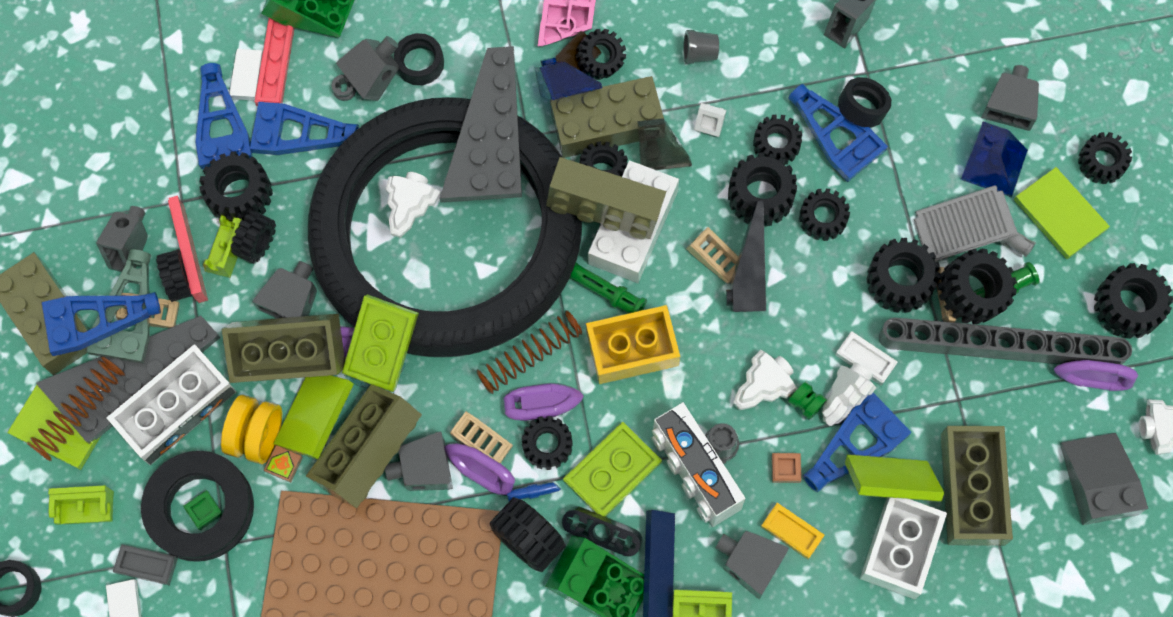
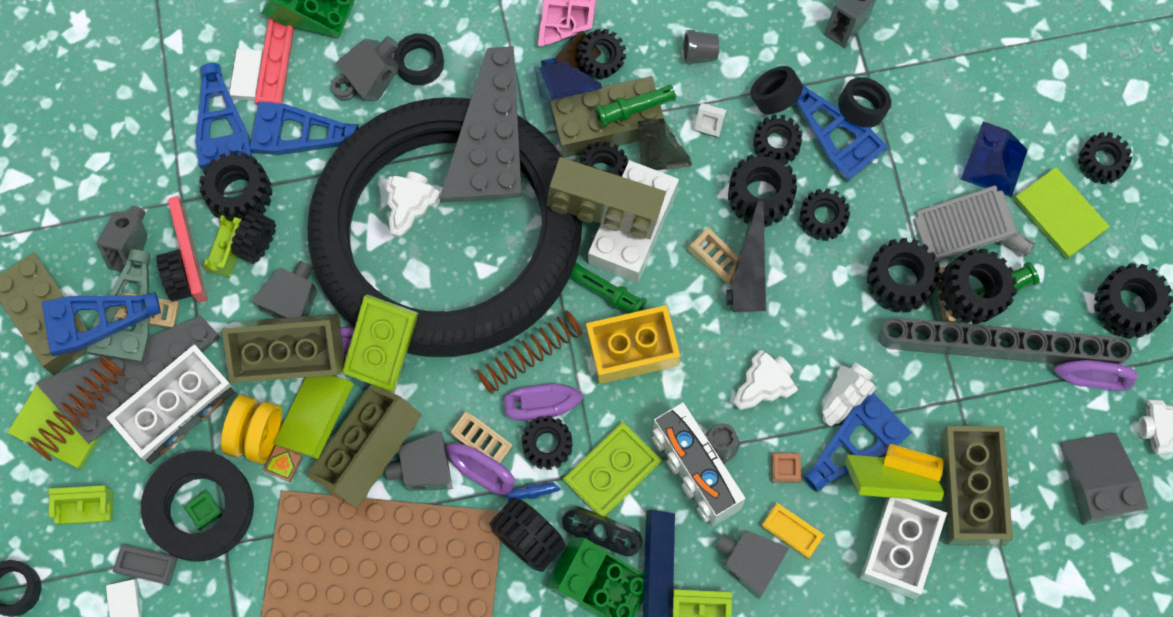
green wheel [788,381,827,420] -> none
white tile [835,331,898,386] -> none
dark grey torso [981,65,1039,131] -> none
none -> green pin [594,84,676,128]
none -> black tyre [750,66,803,115]
none -> yellow tile [884,444,945,482]

